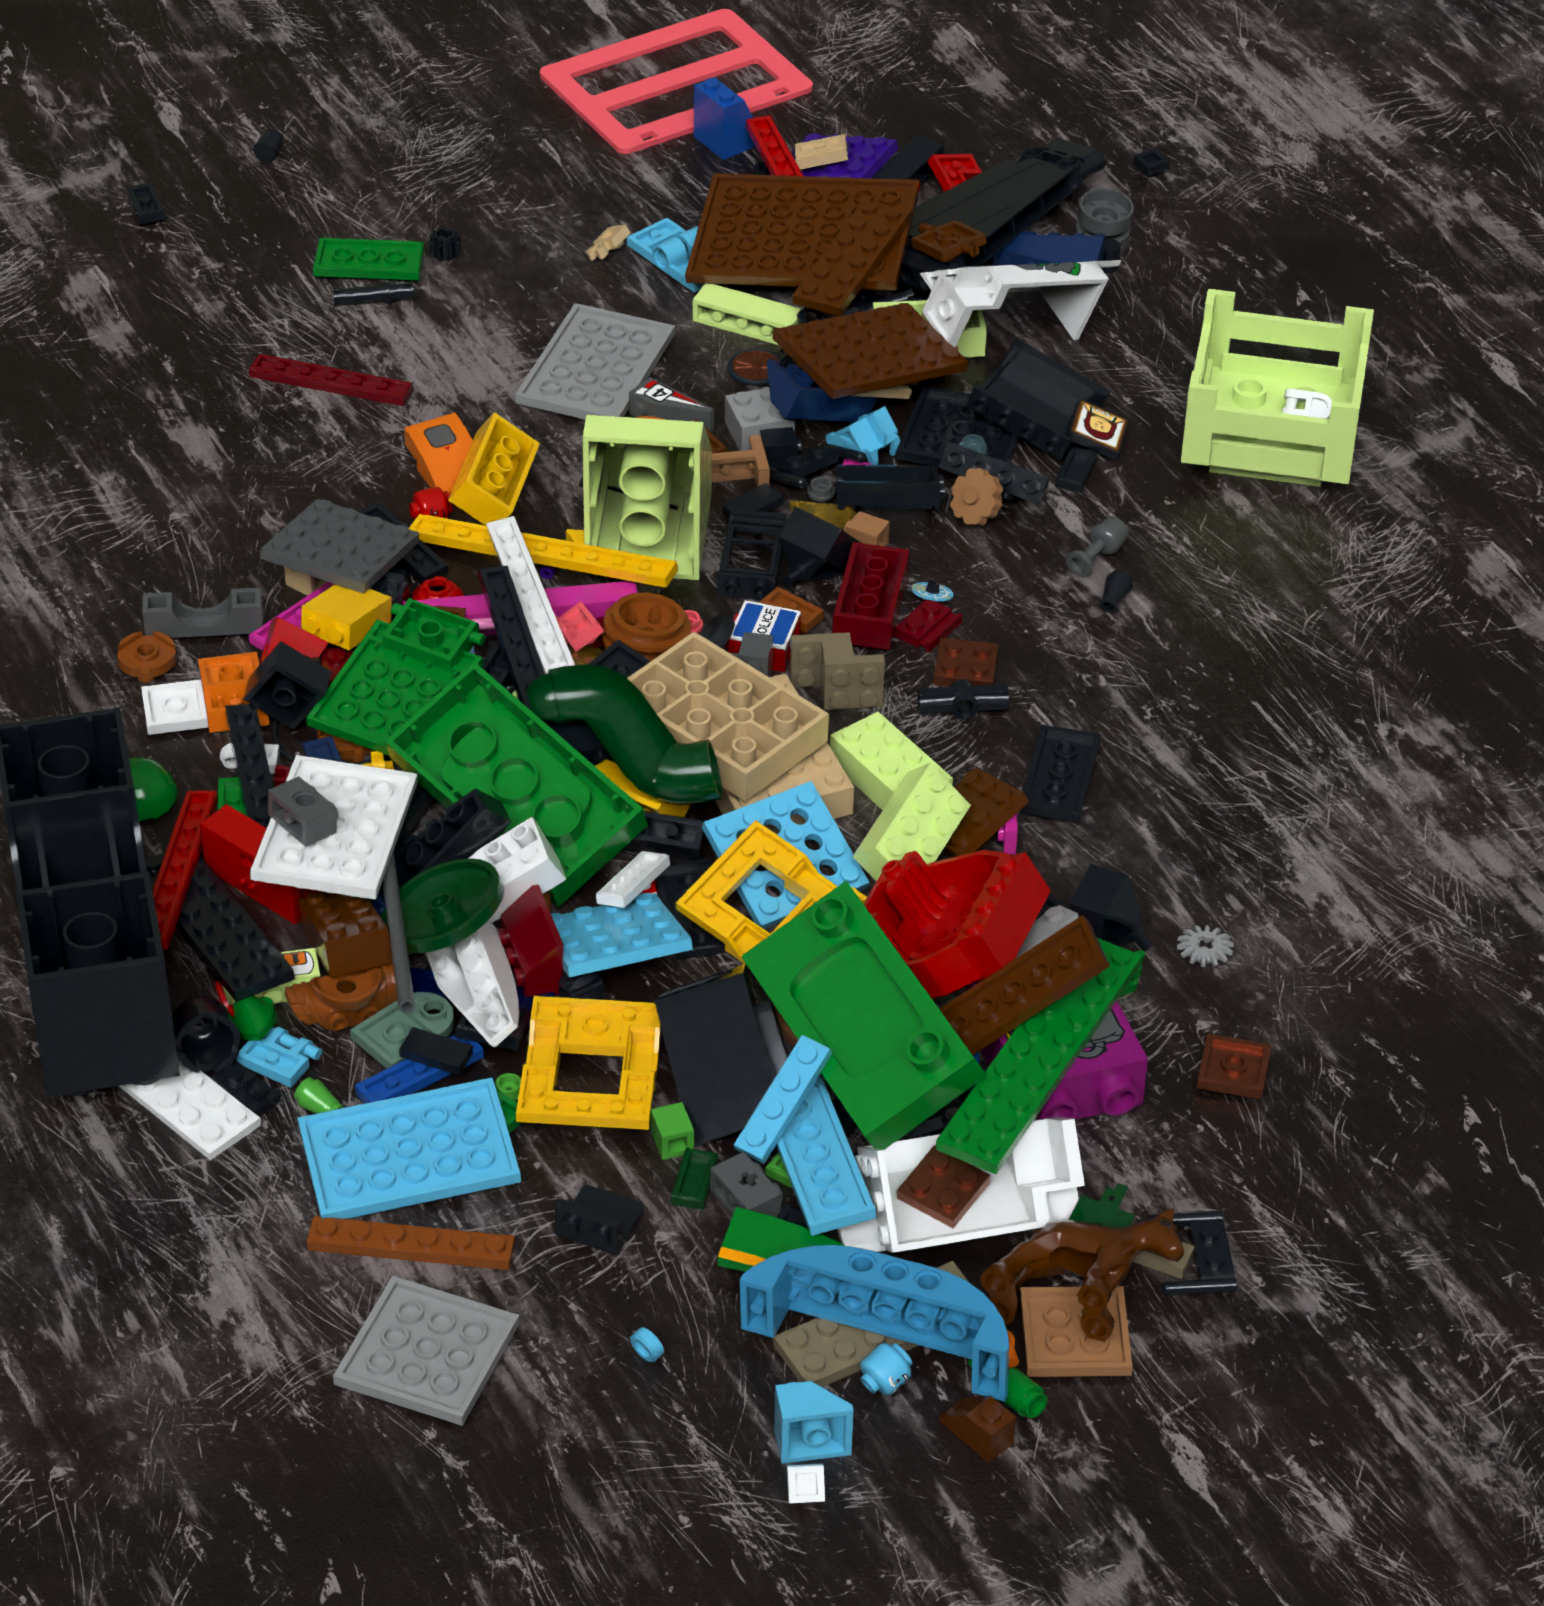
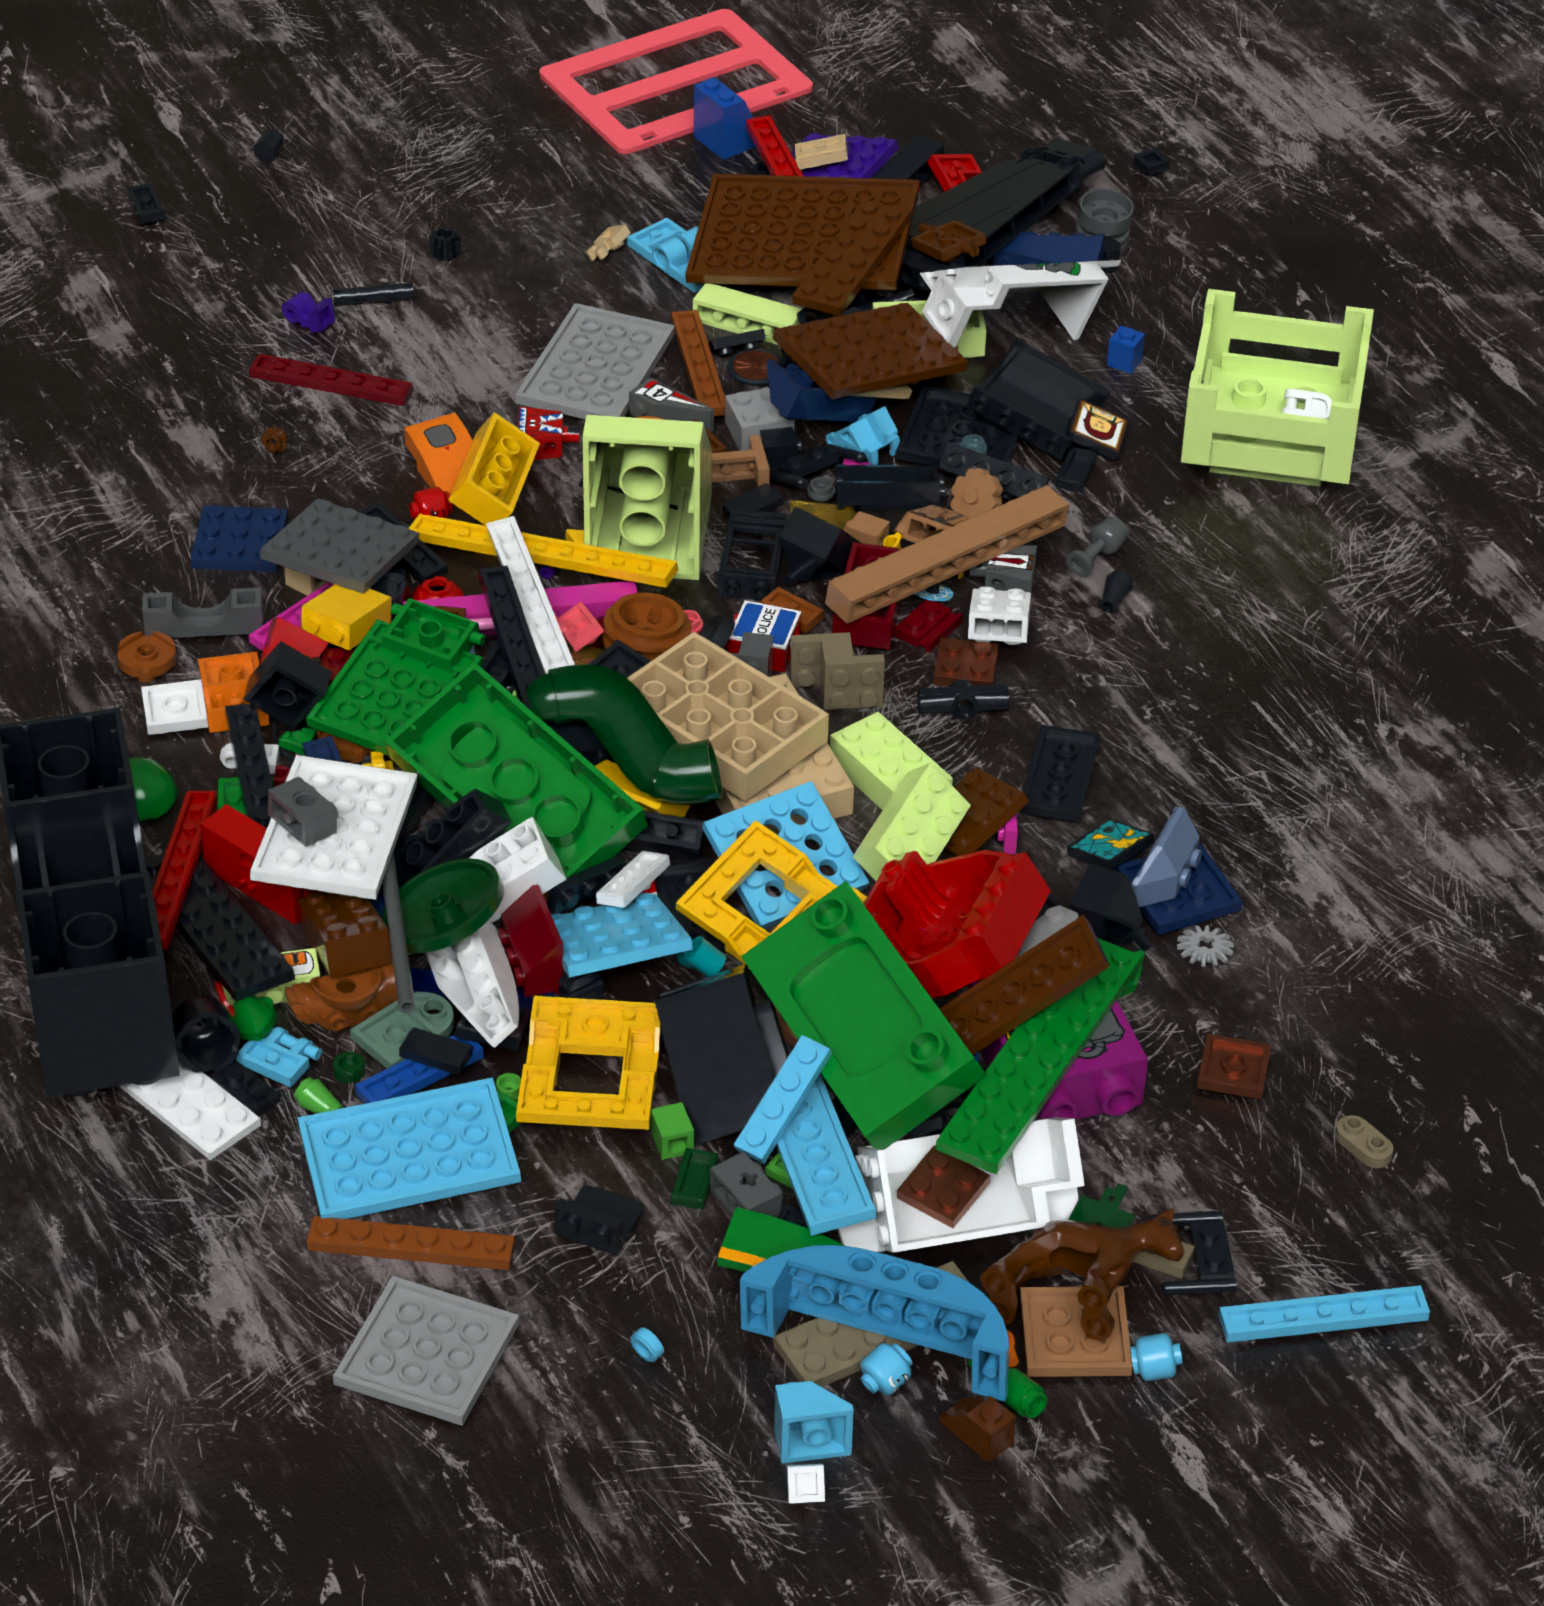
green plate [313,238,425,280] -> none
none -> dark blue plate [190,505,288,572]
none -> reddish brown plate [261,427,288,454]
none -> green tile [278,727,317,756]
none -> dark purple leg [281,292,336,333]
none -> dark green tile [332,1052,366,1083]
none -> red torso [518,407,580,460]
none -> black plate [546,856,627,915]
none -> dark orange plate [671,309,725,417]
none -> teal piece [676,936,726,977]
none -> black plate [708,329,766,356]
none -> medium nougat brick [825,485,1070,624]
none -> medium nougat torso [883,505,968,579]
none -> white brick [968,587,1031,645]
none -> dark grey torso [969,545,1037,592]
none -> tile [1067,819,1155,870]
none -> blue brick [1107,326,1145,374]
none -> dark blue plate [1116,842,1243,935]
none -> medium azure head [1130,1333,1183,1381]
none -> sand blue wedge [1131,806,1202,907]
none -> medium azure plate [1219,1285,1430,1343]
none -> dark tan plate [1335,1115,1394,1168]

